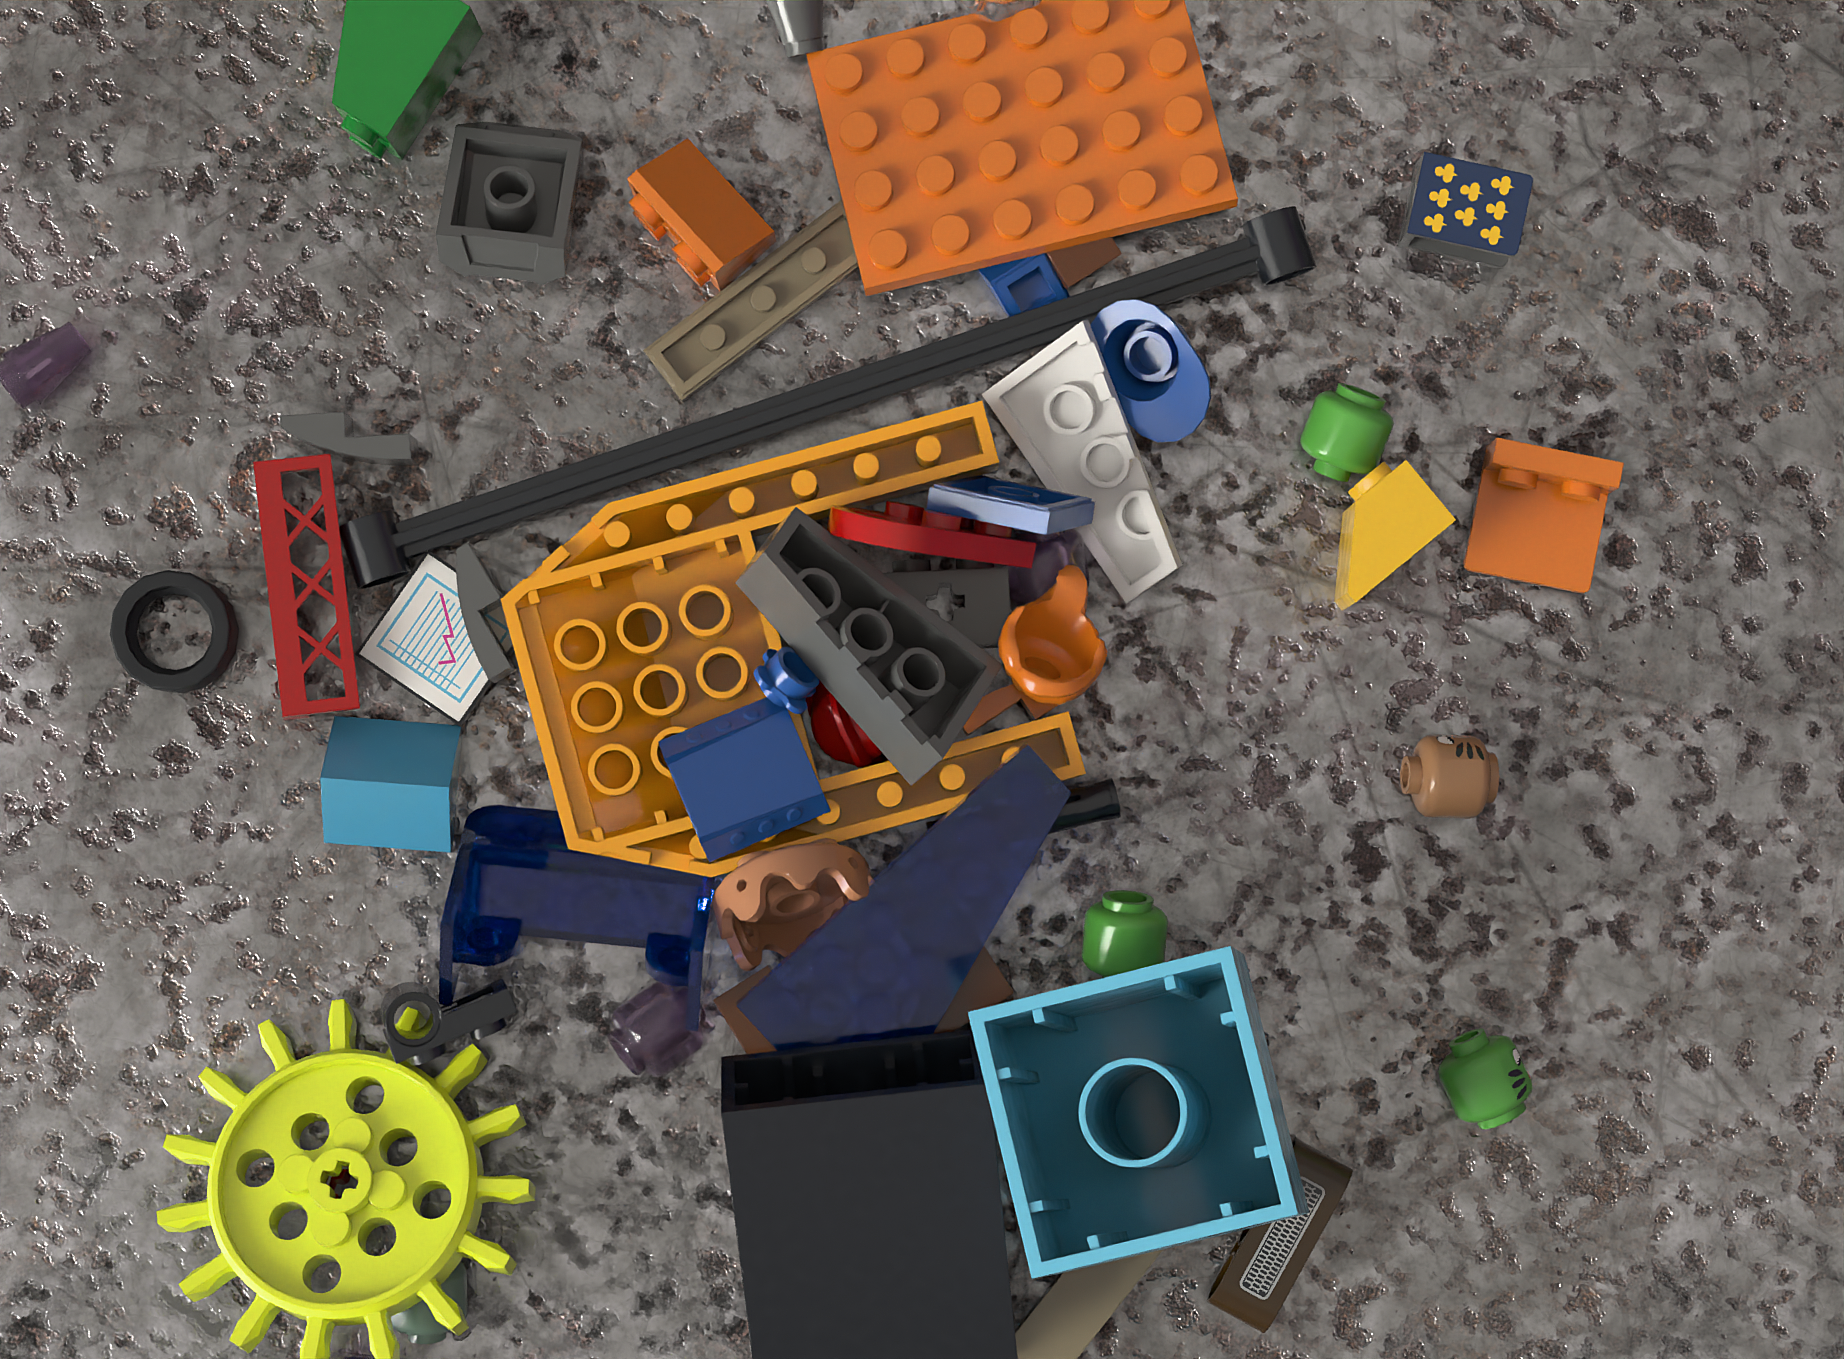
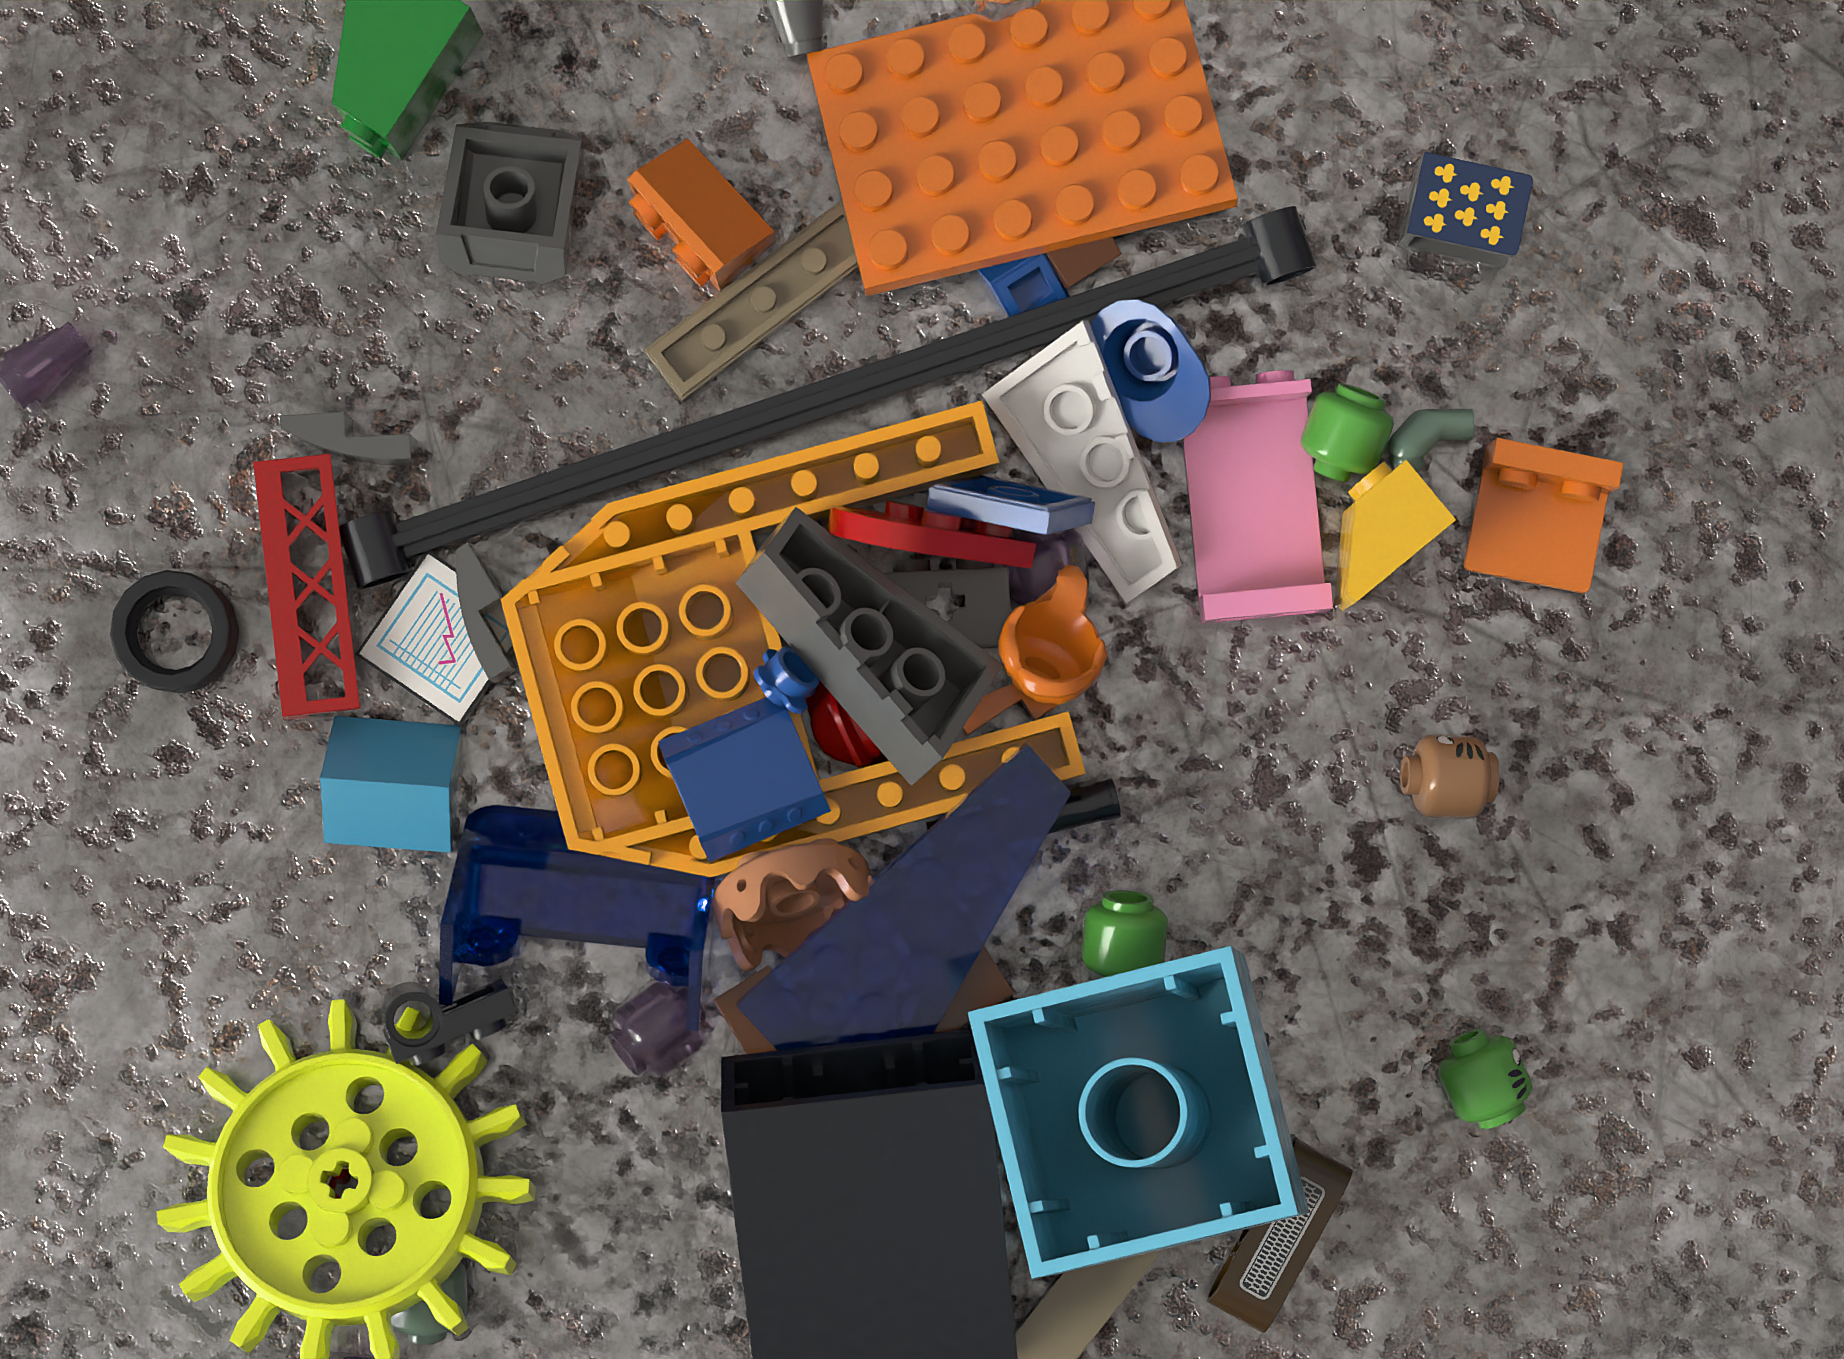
none -> bright pink panel [1183,370,1333,624]
none -> sand green arm [1388,409,1474,472]

